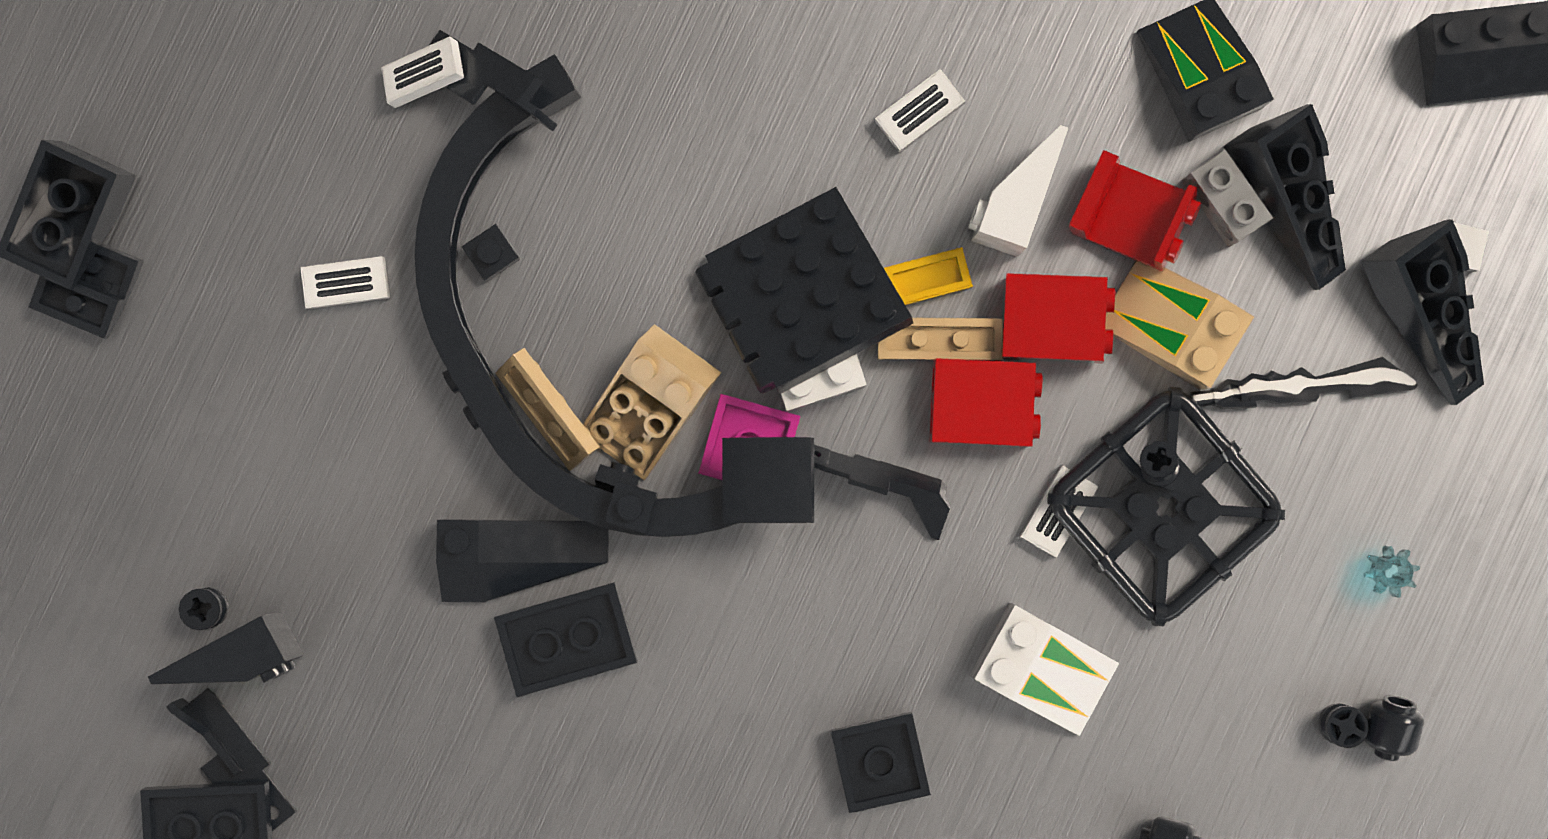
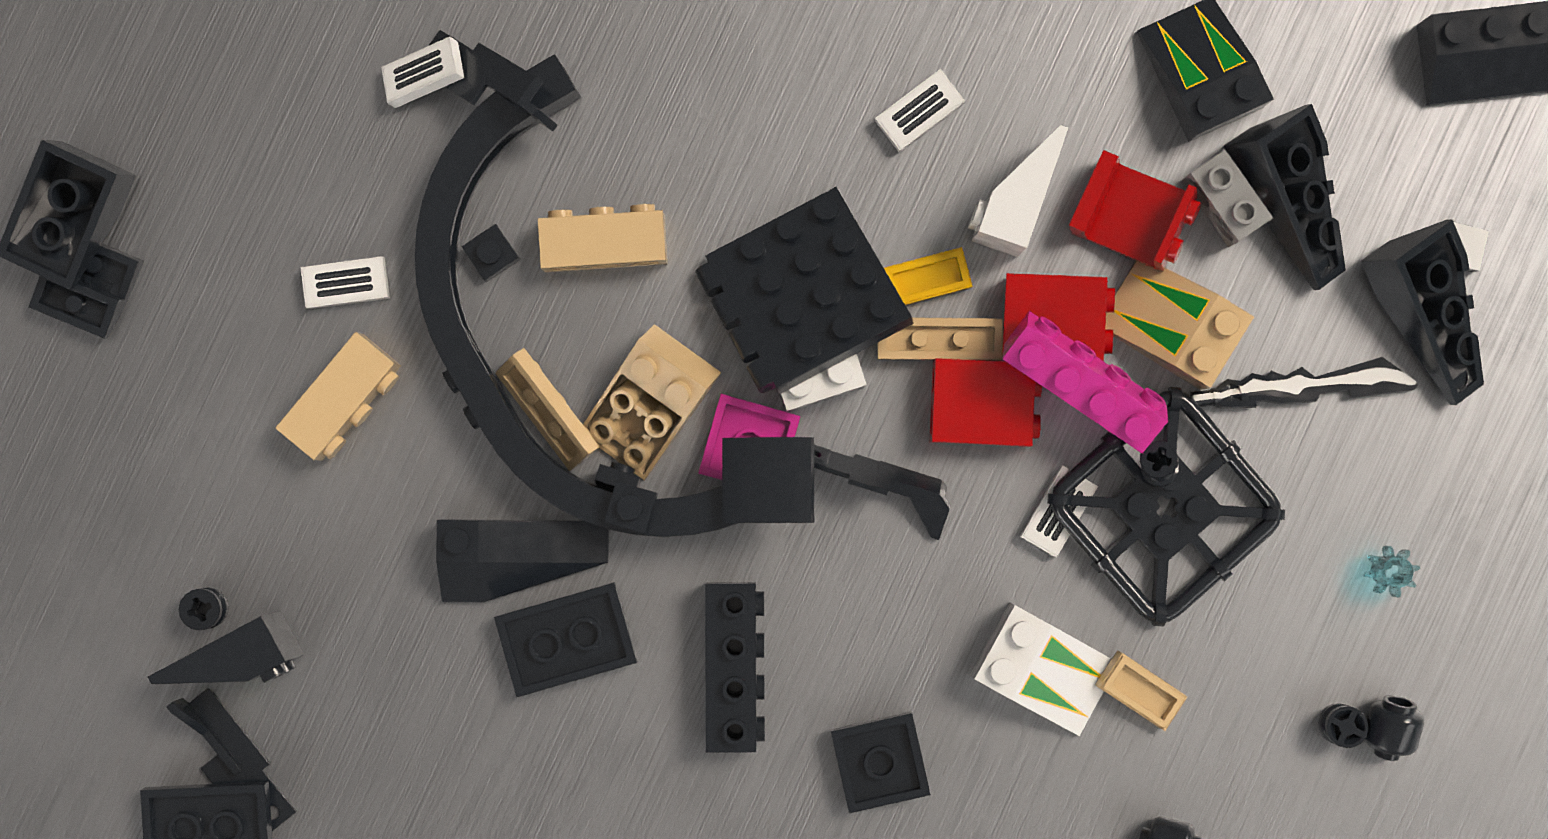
none -> tan brick [276,332,401,461]
none -> tan brick [538,204,668,272]
none -> black brick [705,582,765,753]
none -> dark pink brick [1002,311,1168,454]
none -> tan tile [1095,650,1188,731]

